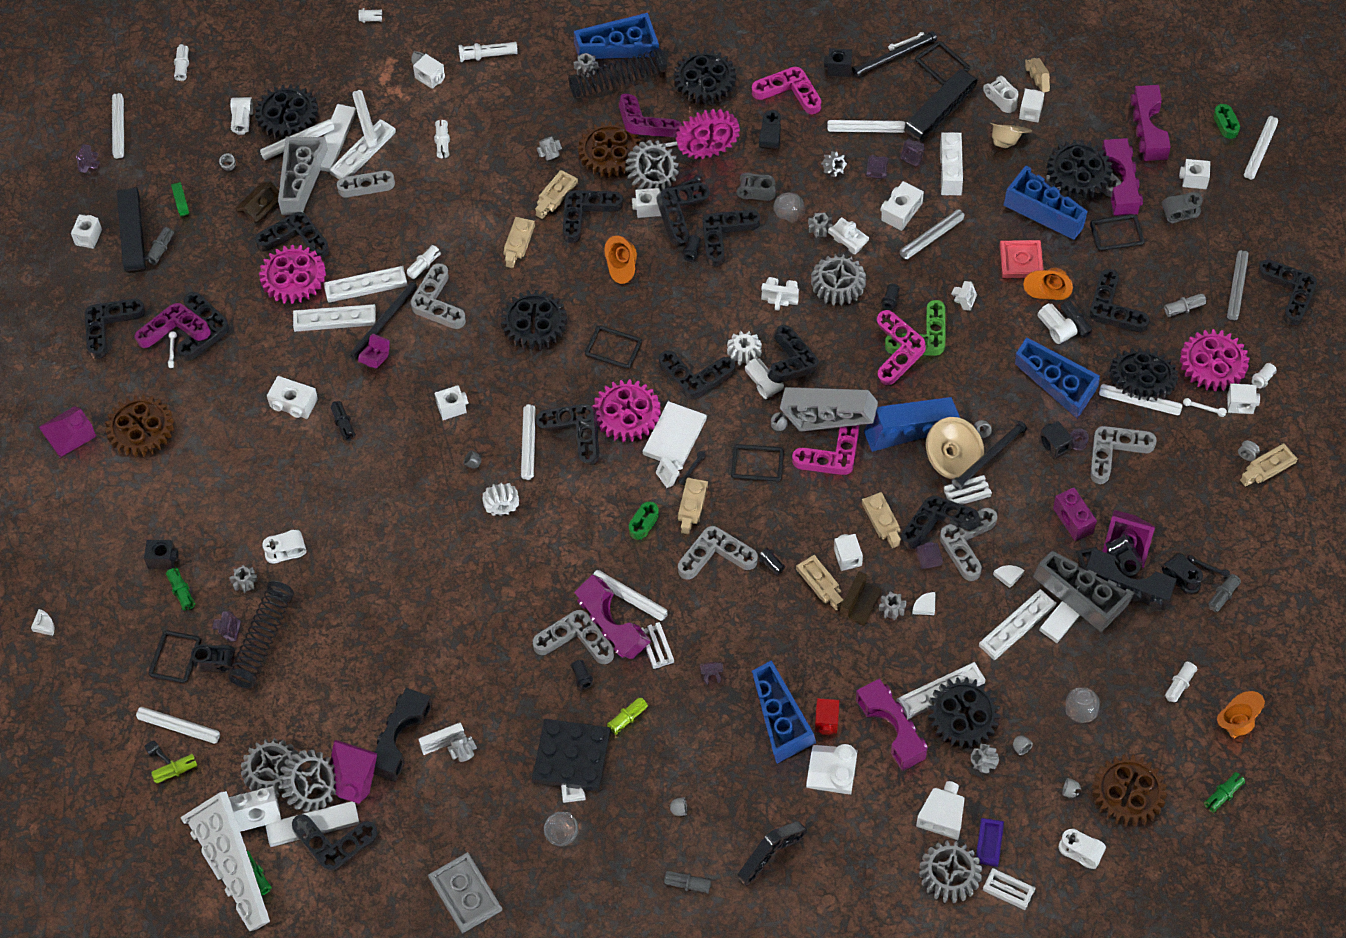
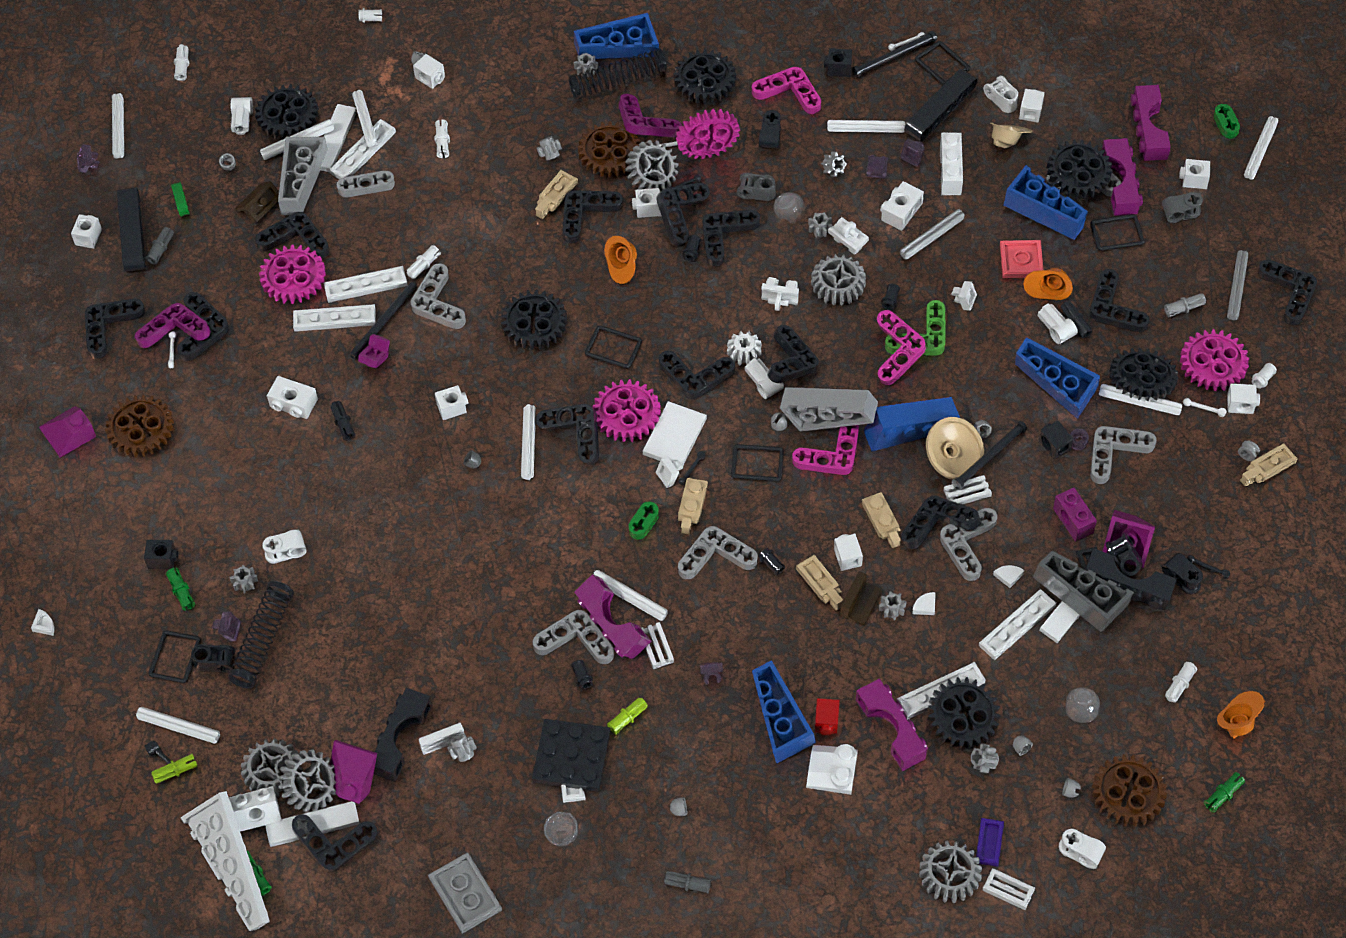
white pin [458,42,517,62] -> none
white gear [482,482,519,516] -> none
tan hinge [503,217,535,268] -> none
black beam [737,821,808,886] -> none
clear purple tile [916,542,943,569] -> none
white torso [916,781,965,840] -> none
tan hinge [1025,58,1050,92] -> none
dark grey axle [1208,574,1241,612] -> none

